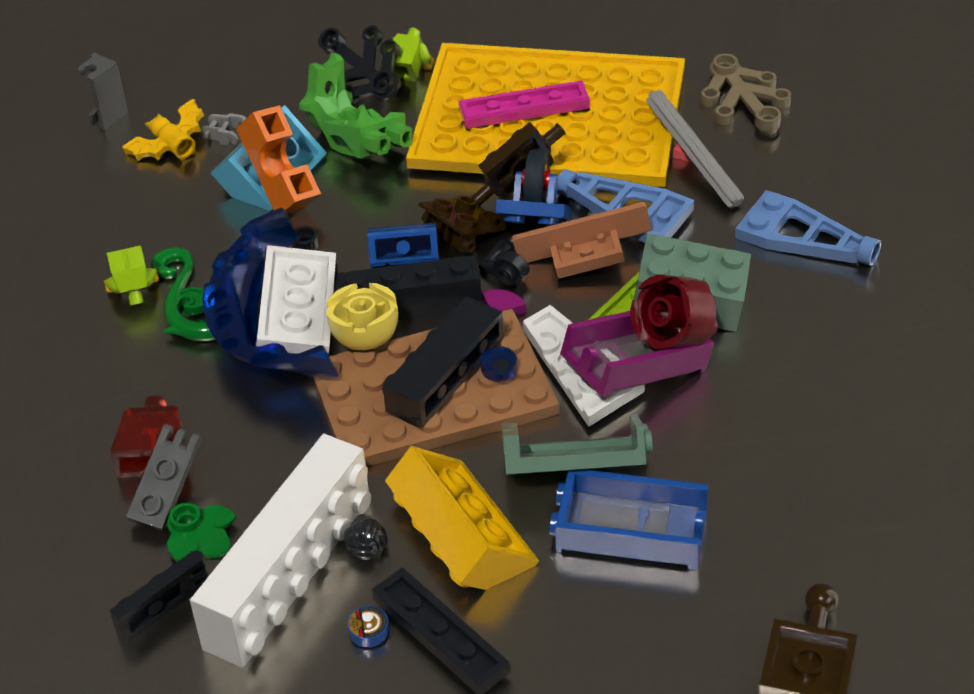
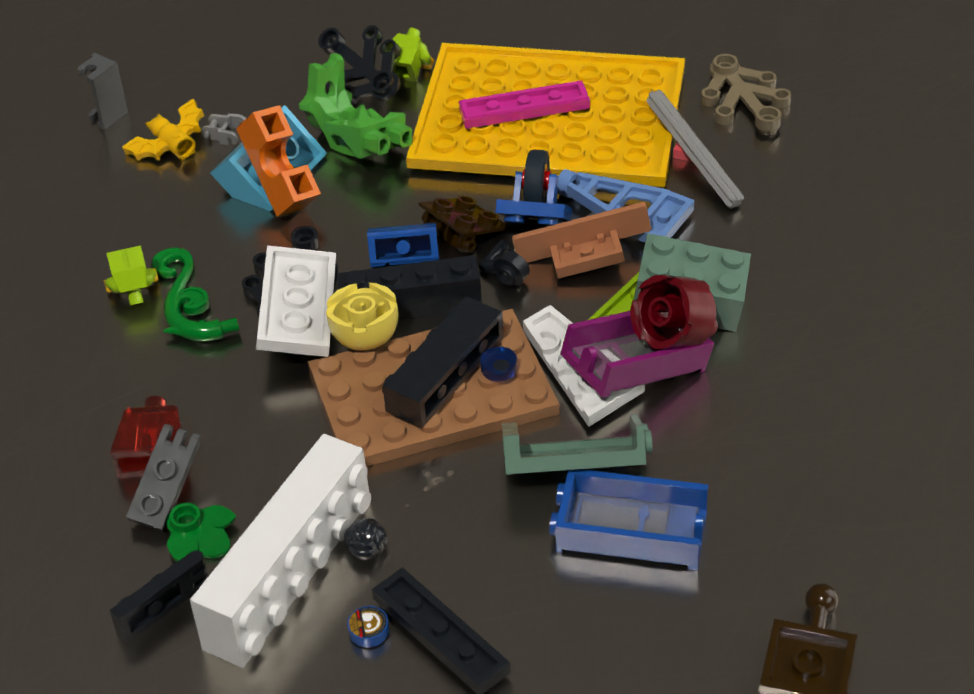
clear blue windscreen [202,208,338,378] -> none
yellow slope [385,446,539,590] -> none
dark brown plate [471,122,566,207] -> none
magenta tile [481,289,527,316] -> none
medium blue plate [735,190,881,266] -> none

